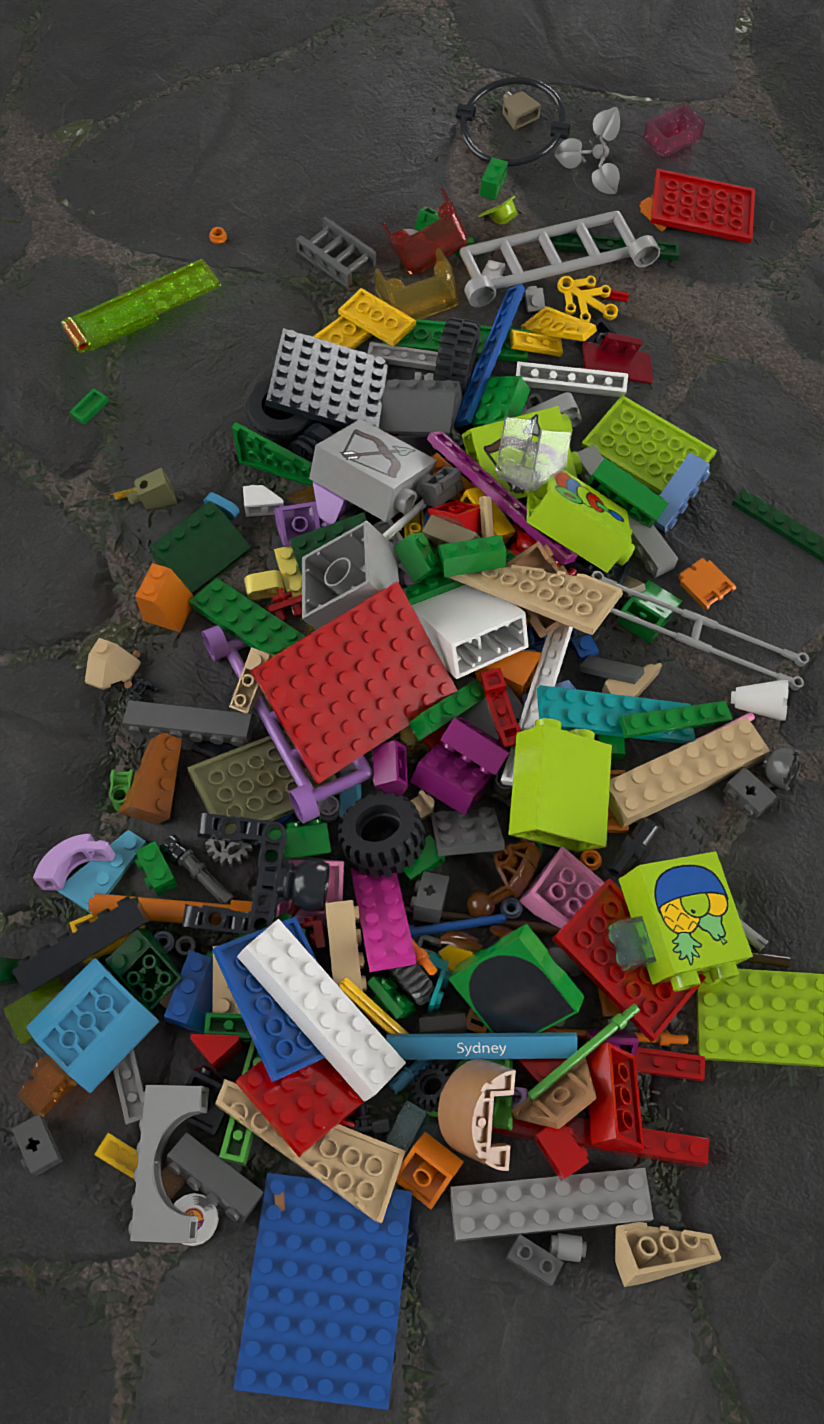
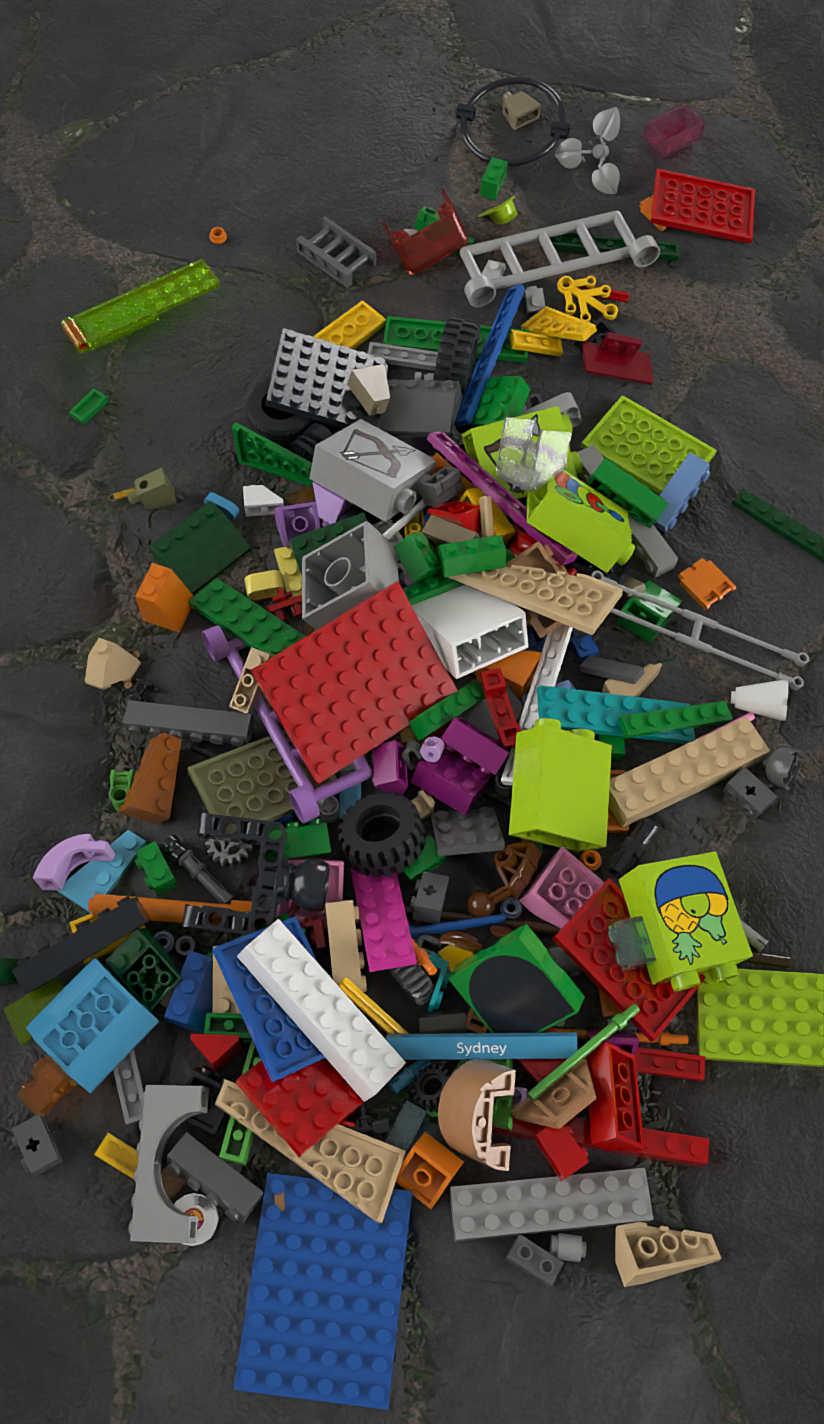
yellow tile [338,288,416,347] -> none
green plate [357,975,417,1032] -> none
clear yellow windscreen [375,248,459,319] -> none
white brick [516,362,628,397] -> none
none -> slope [347,364,390,416]
none -> leg [402,737,445,770]

